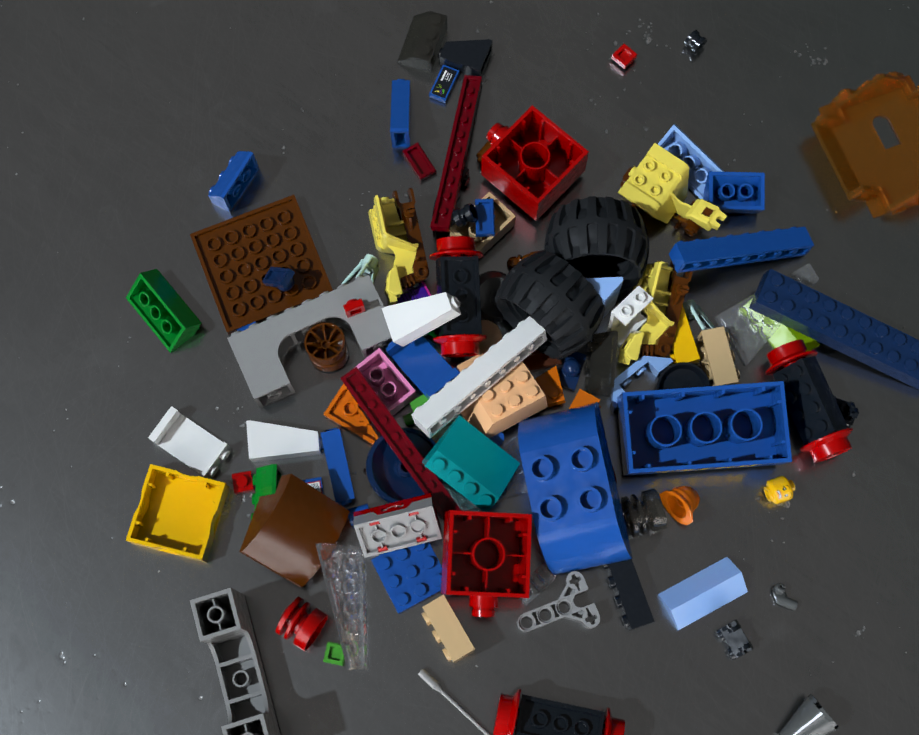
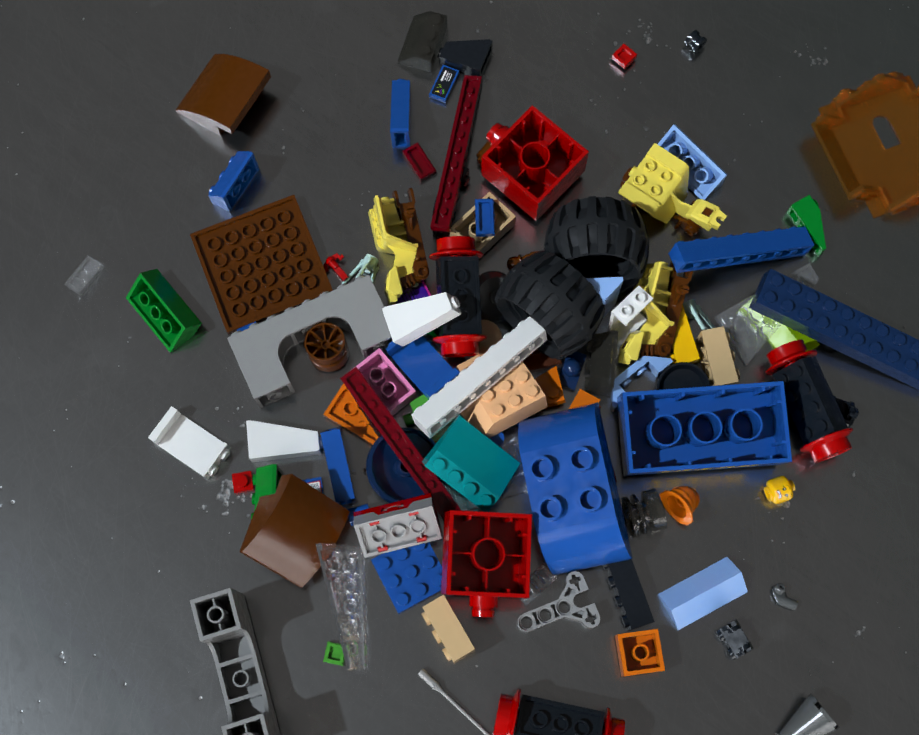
yellow tile [126,464,230,563] -> none
dark blue tile [262,267,295,292] -> none
red wheel [275,596,328,651] -> none
red plate [343,299,366,318] -> none
black wheel [452,203,478,228] -> none
blue slope [703,171,765,214] -> none
none -> clear plate [65,255,104,296]
none -> reddish brown slope [175,54,271,136]
none -> red piece [323,253,349,281]
none -> orange brick [615,629,665,677]
none -> green slope [787,195,826,257]

